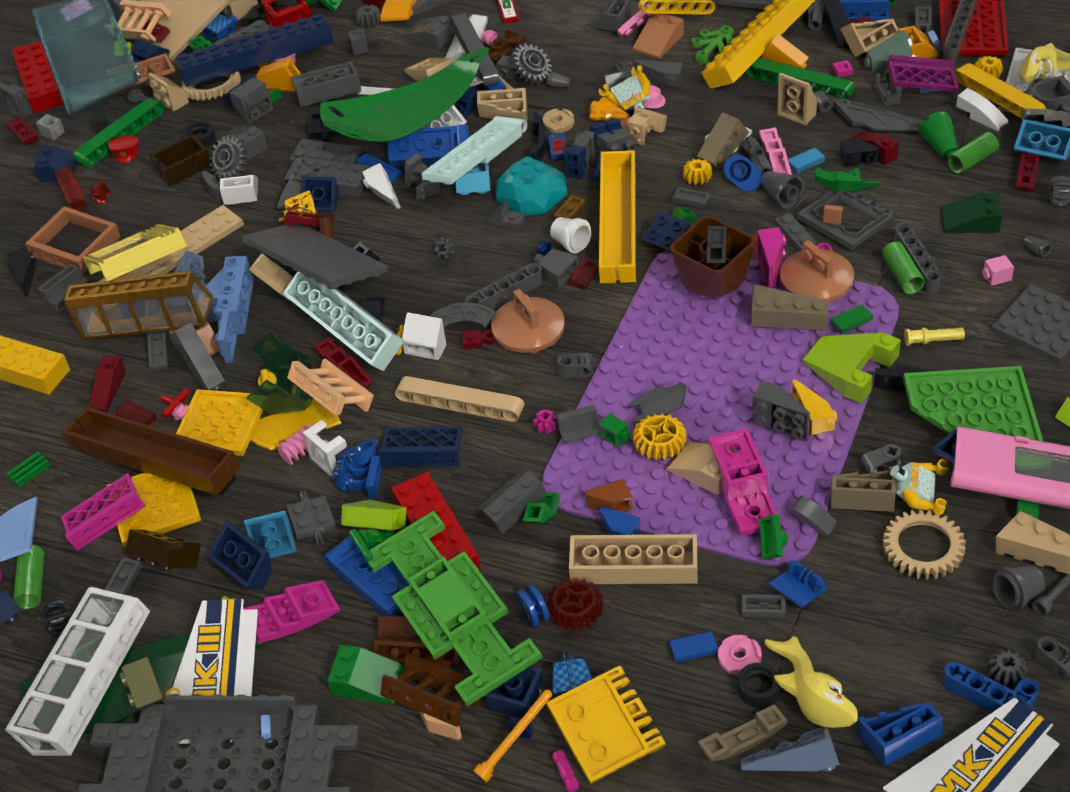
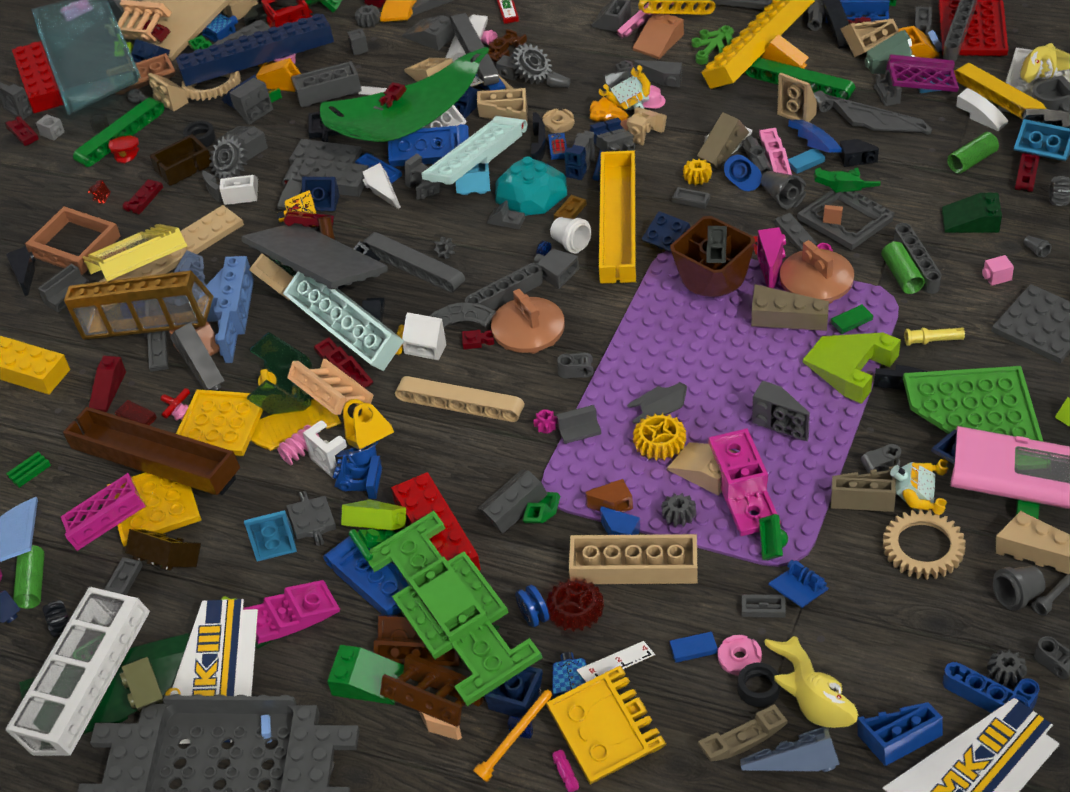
dark blue slope [34,146,77,182] -> none
clear red slope [54,166,87,211] -> none
dark blue slope [208,521,272,590] -> none
dark blue fence [378,427,462,467] -> none
clear red tile [568,257,599,290] -> none
green window [599,412,630,448] -> none
green slope [671,207,698,223] -> none
yellow slope [791,379,837,435] -> none
dark grey slope [791,495,837,538] -> none
dark pink plate [832,60,854,78] -> none
dark red slope [851,131,899,166] -> none
green cone [918,112,958,160] -> none
yellow gear [974,56,1003,78] -> none
none -> dark red plate [123,179,163,214]
none -> yellow hose [343,399,394,449]
none -> dark grey beam [362,232,465,293]
none -> dark red plate [379,82,407,107]
none -> white sticker [577,641,655,682]
none -> dark grey gear [661,493,696,528]
none -> blue slope [788,120,842,153]

